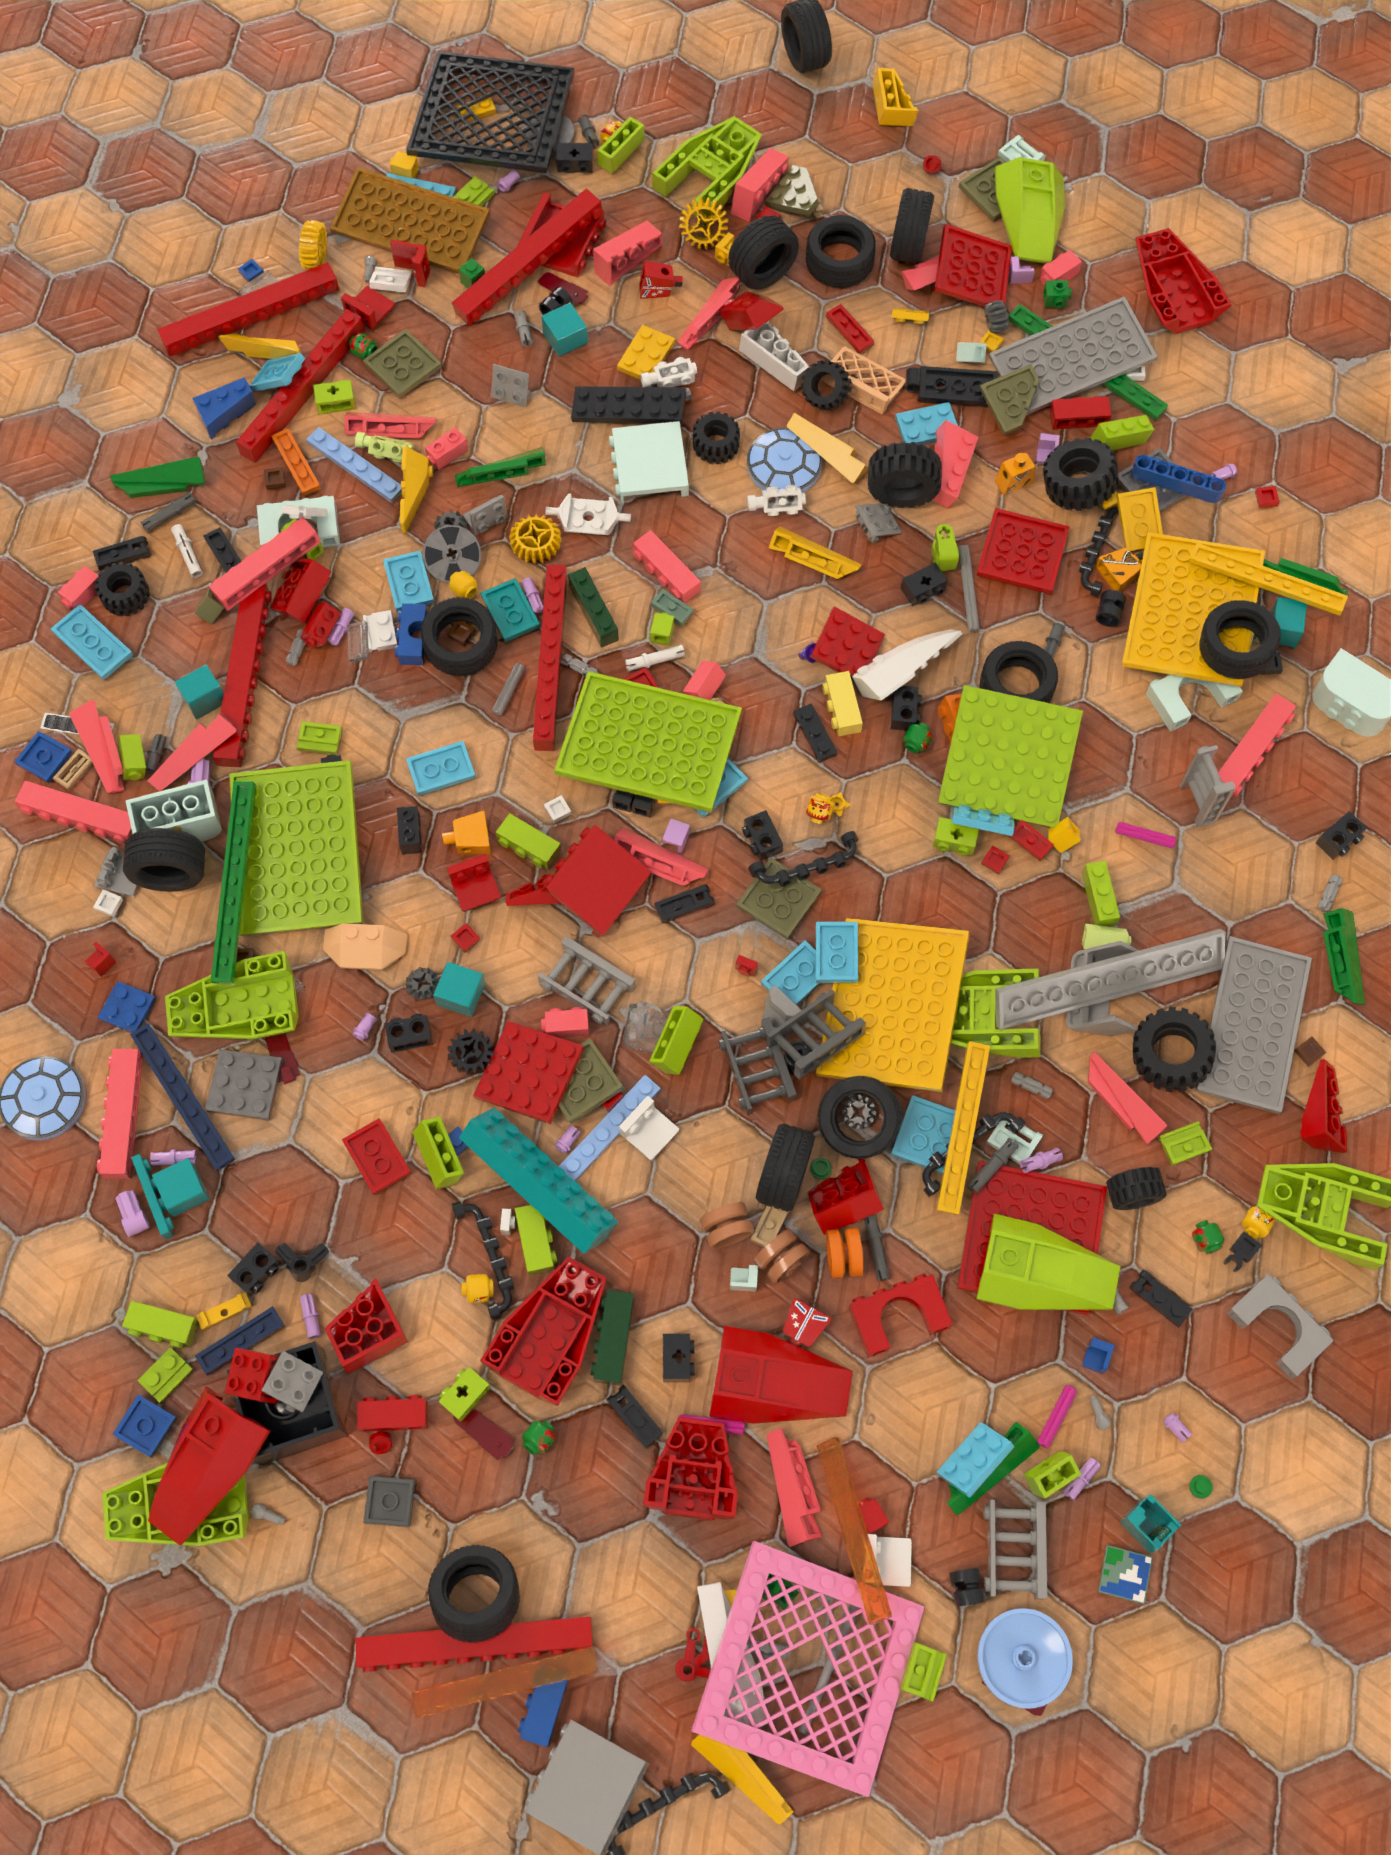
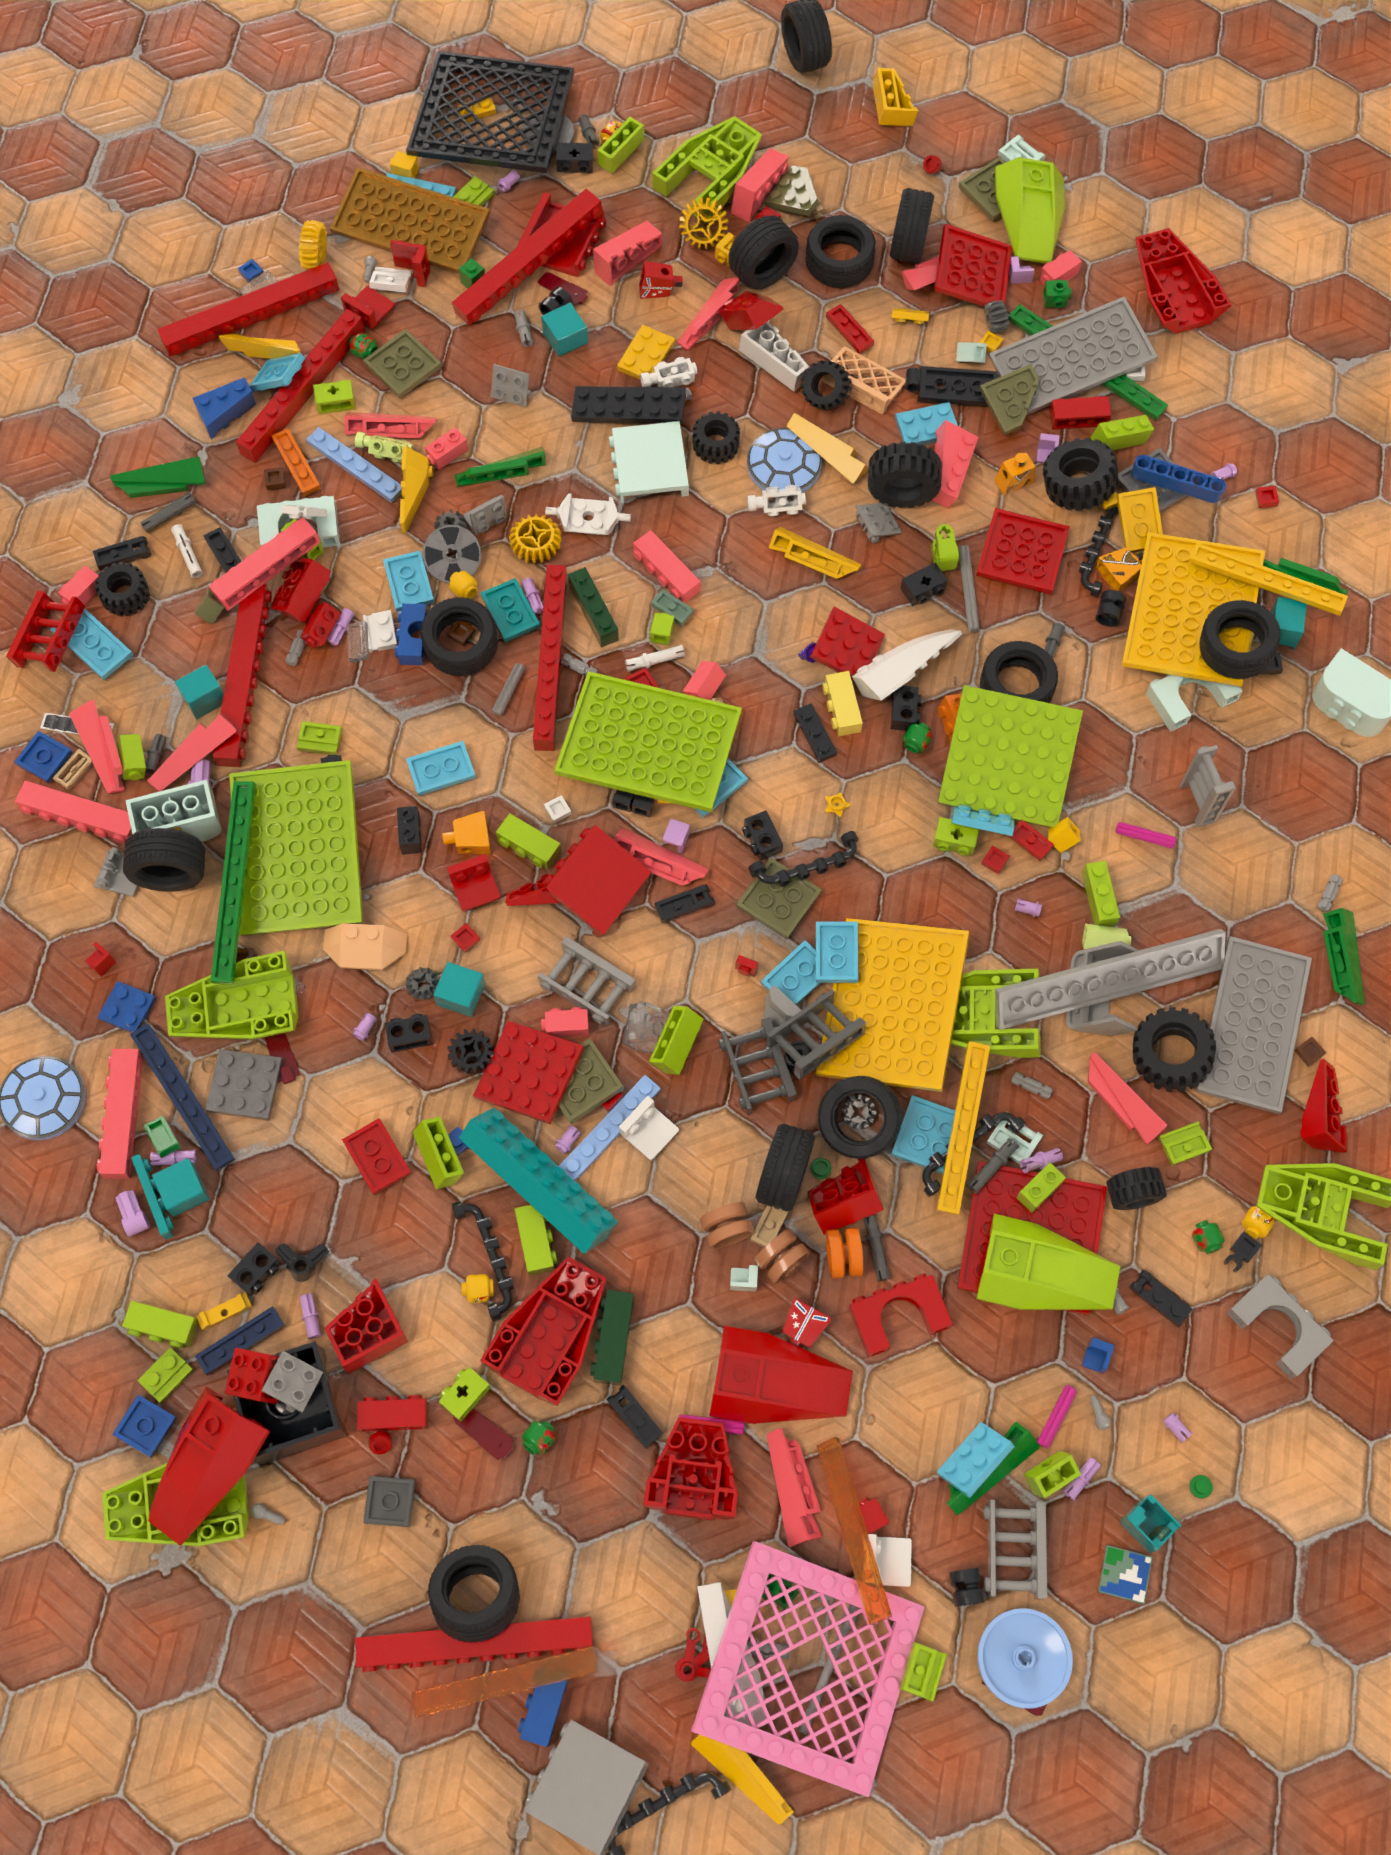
white plate [93,890,123,918] -> none
white plate [500,1209,516,1235] -> none
black brick [663,1334,695,1383] -> none
yellow head [806,793,835,824] -> none
coral brick [1218,693,1296,801] -> none
black brick [1316,811,1367,860] -> none
none -> red fence [6,591,85,672]
none -> tile [143,1116,180,1158]
none -> lavender pin [1015,898,1042,918]
none -> lime brick [1016,1163,1066,1213]

